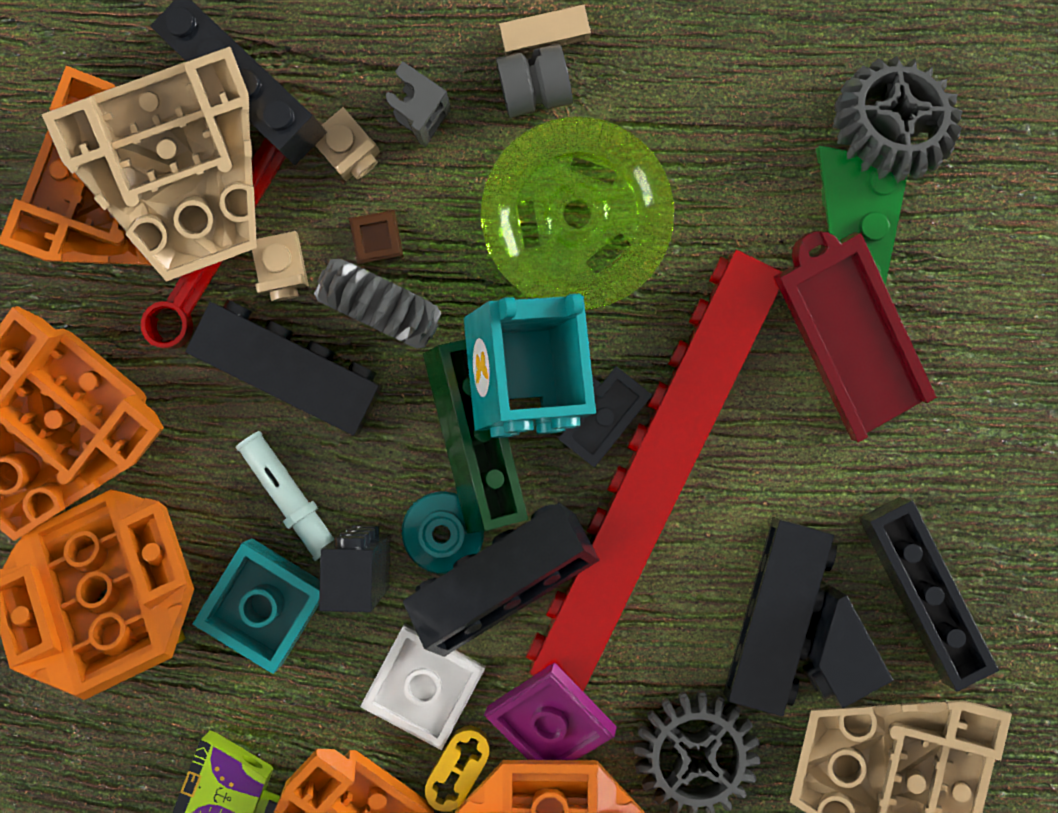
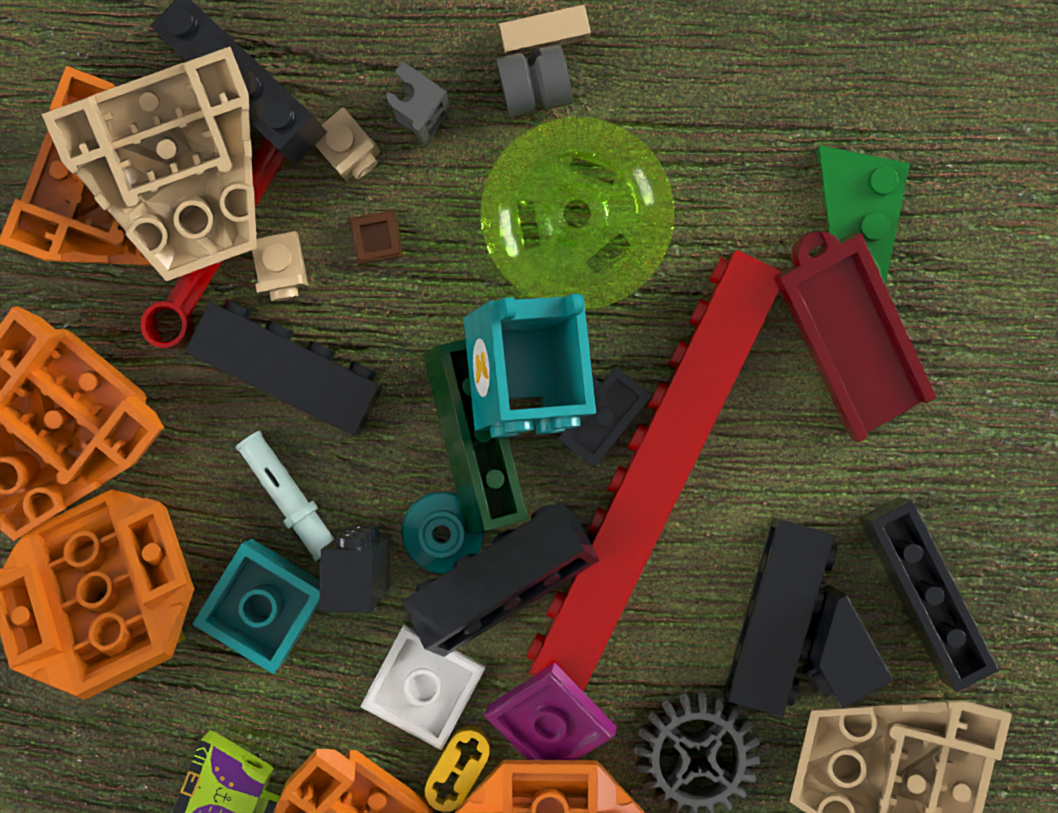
dark grey gear [314,258,441,349] -> none
dark grey gear [833,56,963,183] -> none

